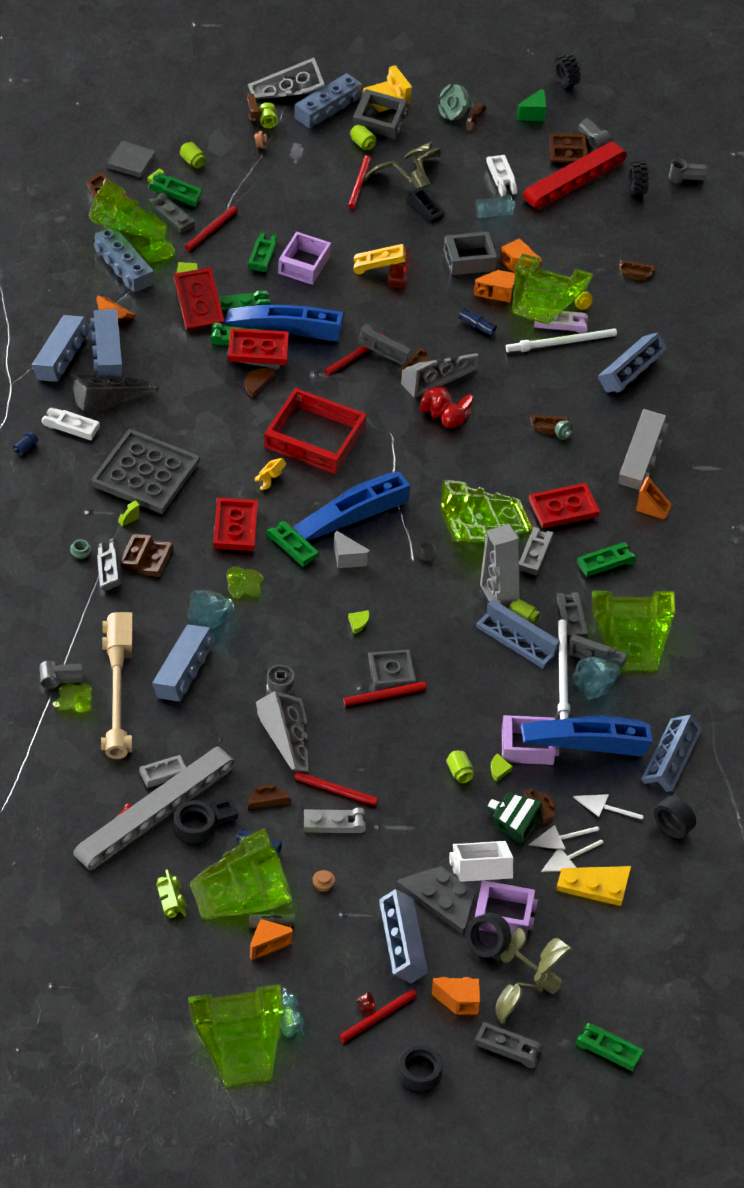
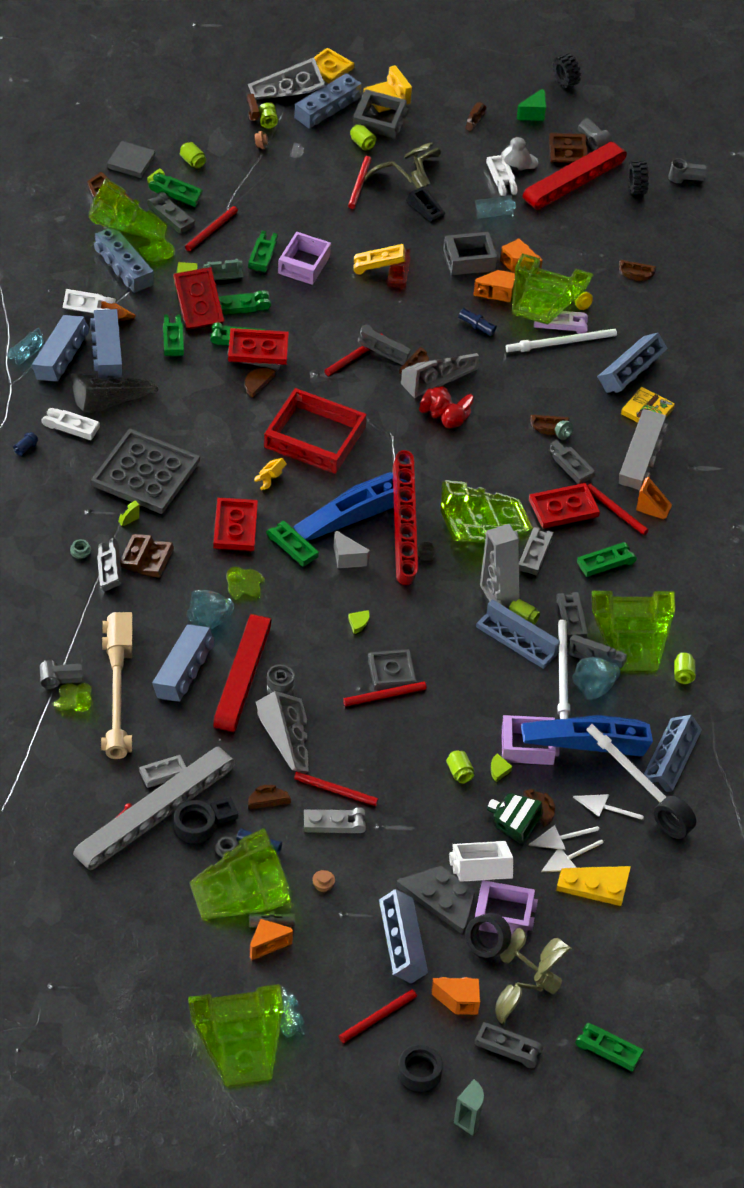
lime hinge [156,870,187,918] -> none
blue wedge [225,305,345,342] -> none
clear red hinge [356,992,376,1012] -> none
sand green tile [438,84,474,121] -> none
none -> clear light blue hinge [7,328,45,365]
none -> white hinge [63,289,116,313]
none -> green hinge [163,314,184,356]
none -> sand green hinge [203,259,243,280]
none -> red beam [213,614,272,732]
none -> dark grey plate [215,837,238,858]
none -> yellow tile [314,47,355,83]
none -> red beam [393,450,418,585]
none -> sand green brick [454,1079,484,1136]
none -> light grey hair [501,137,538,170]
none -> dark grey hinge [549,440,596,484]
none -> white bar [586,724,679,821]
none -> red bar [587,484,649,536]
none -> yellow tile [621,387,675,422]
none -> lime brick [674,653,696,684]

